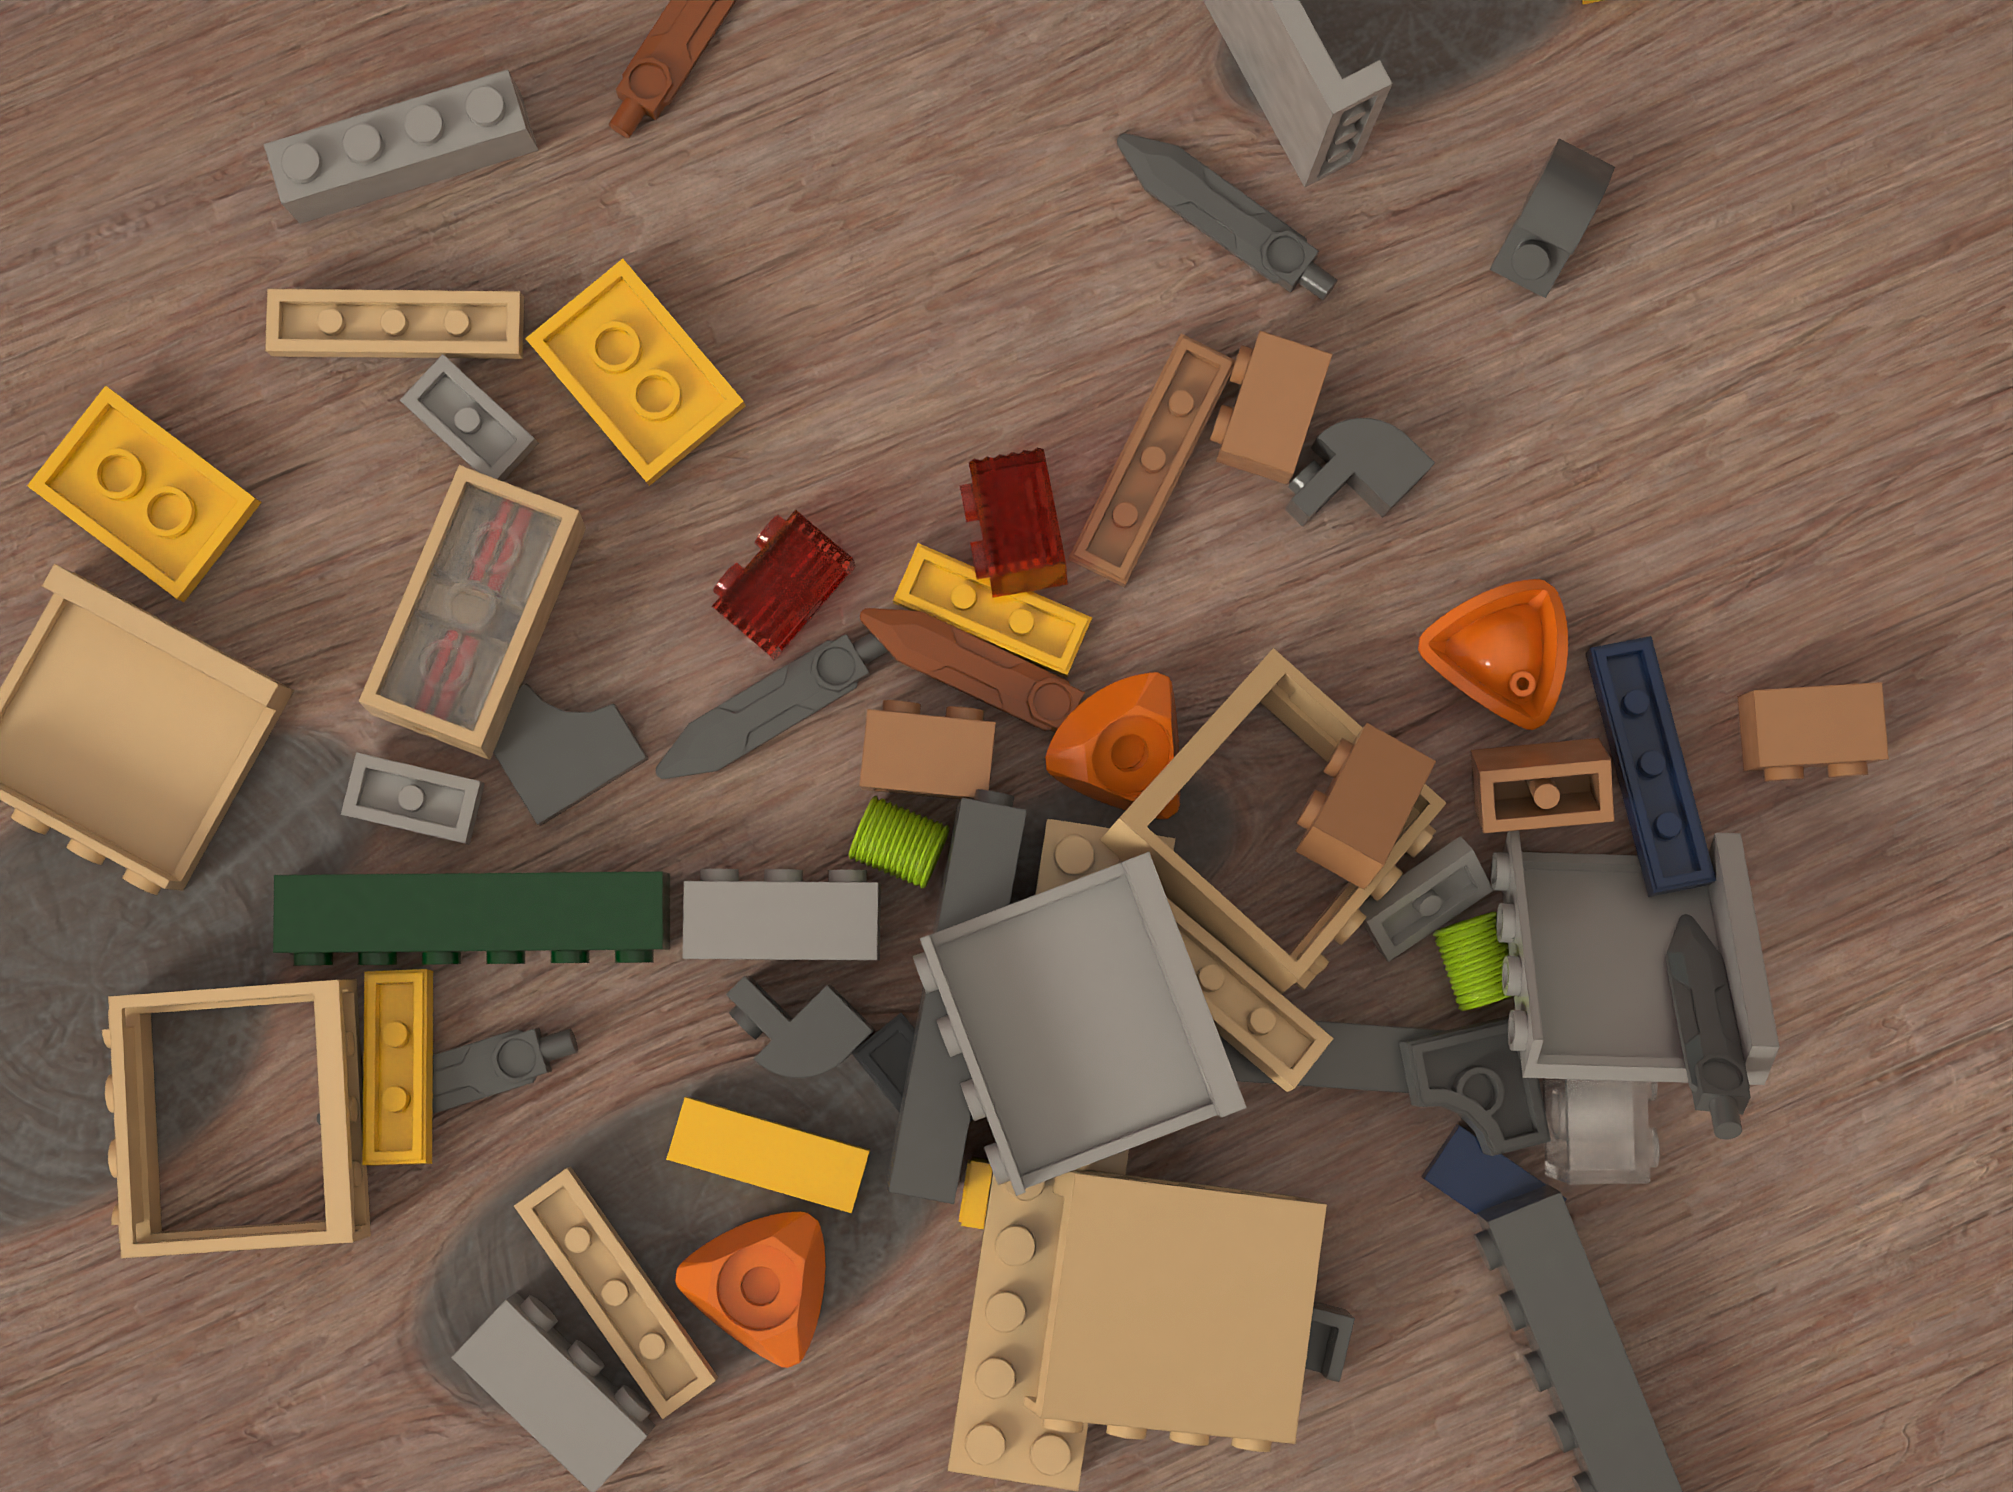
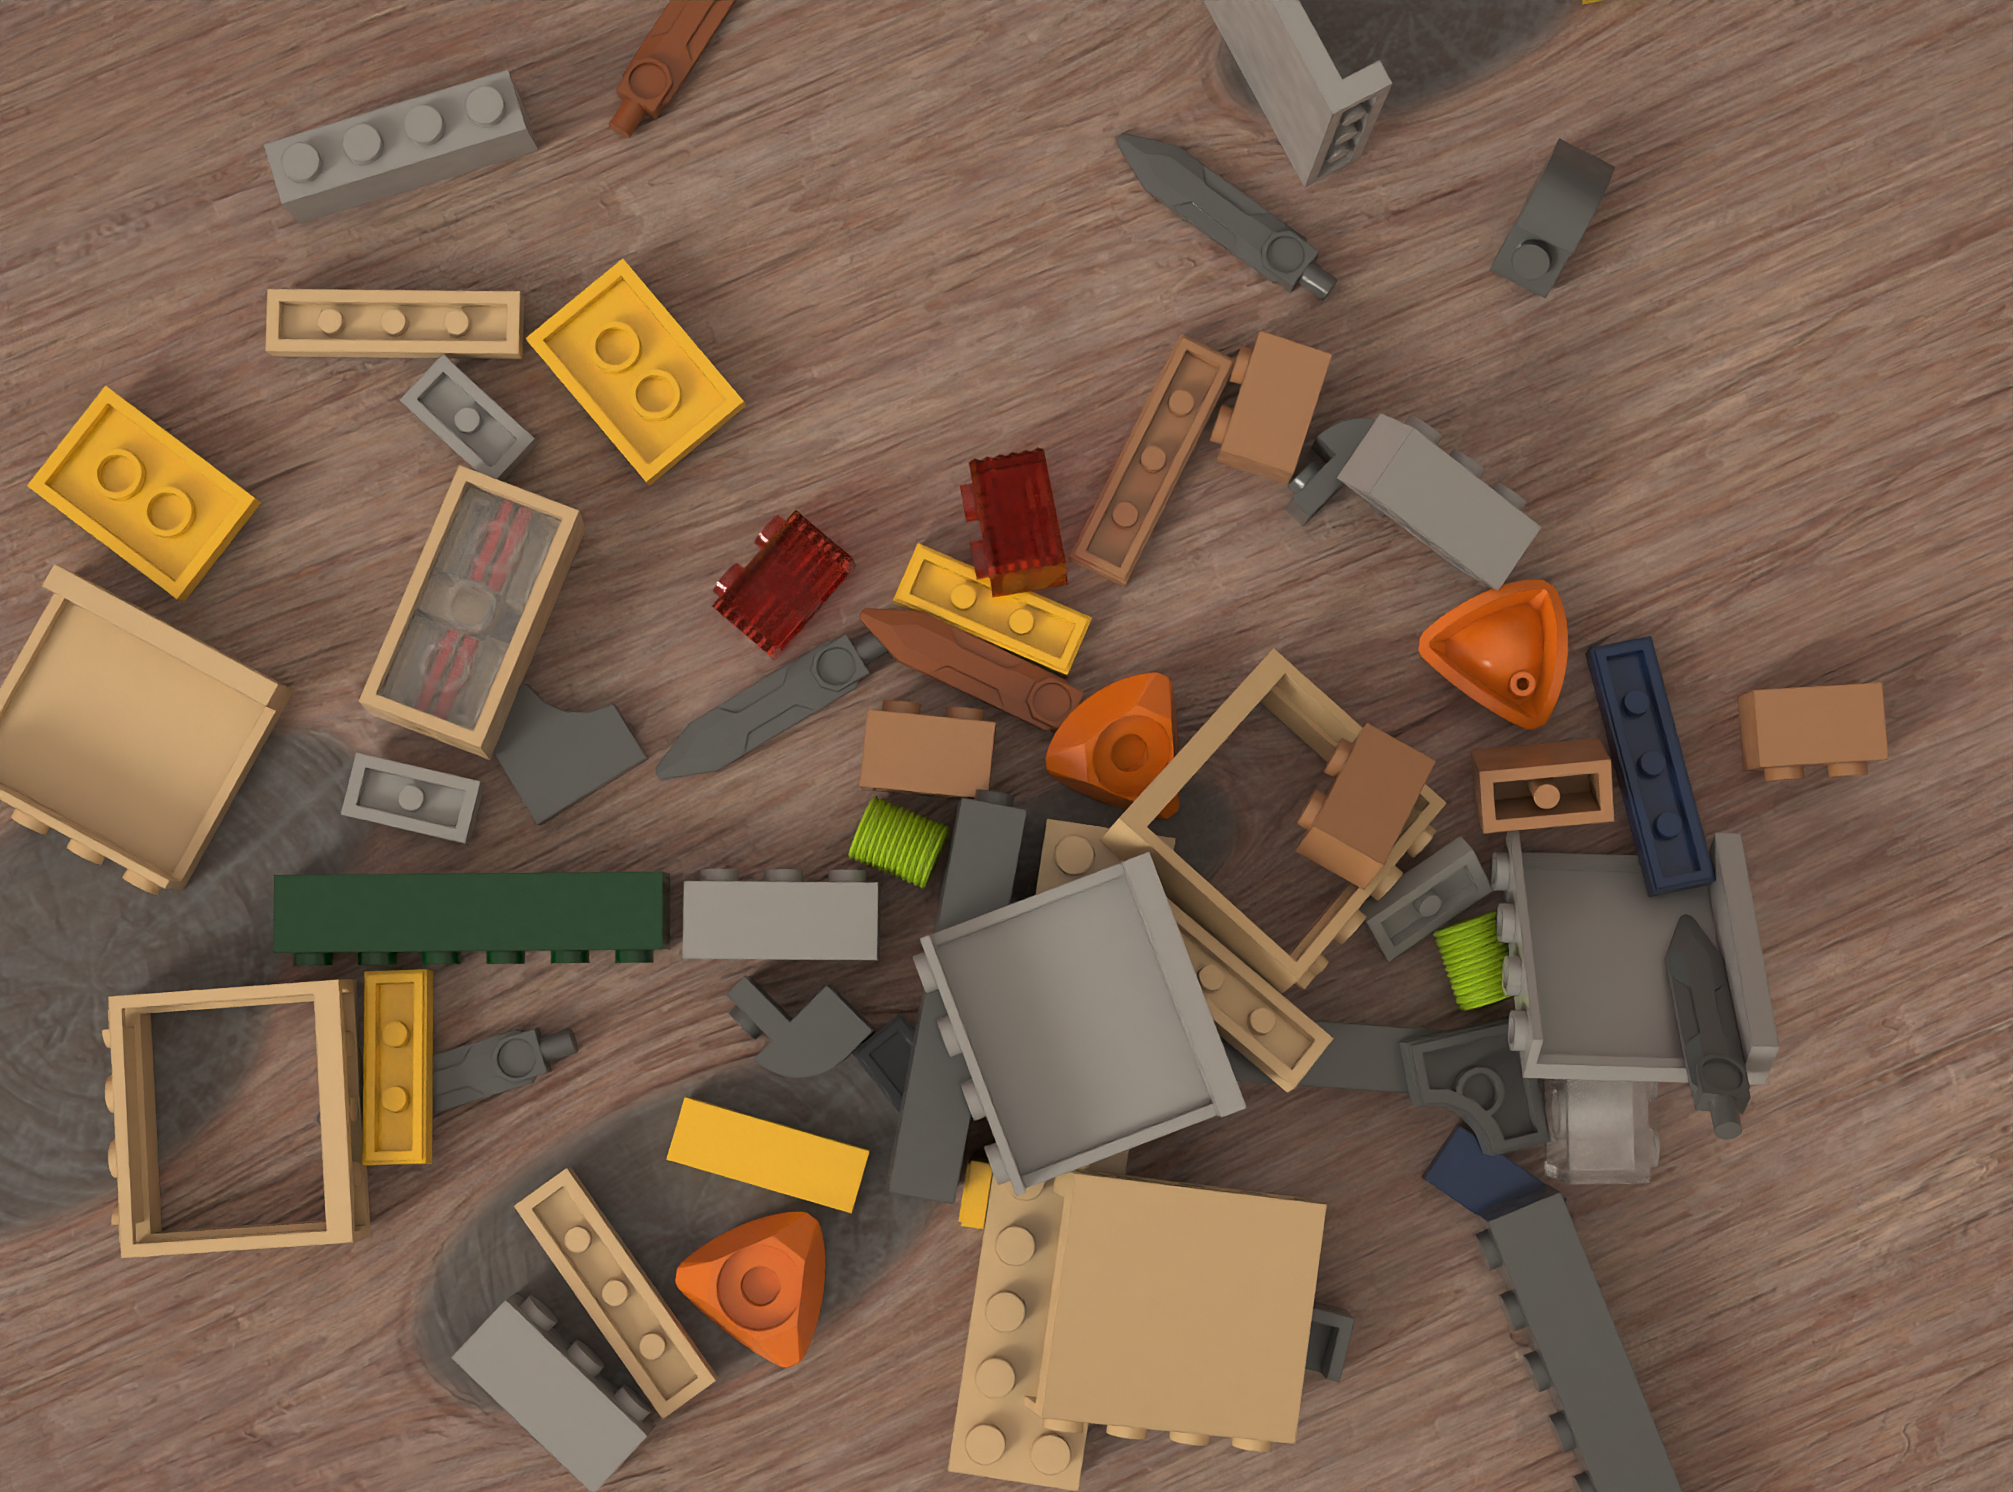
none -> light grey brick [1337,413,1541,591]

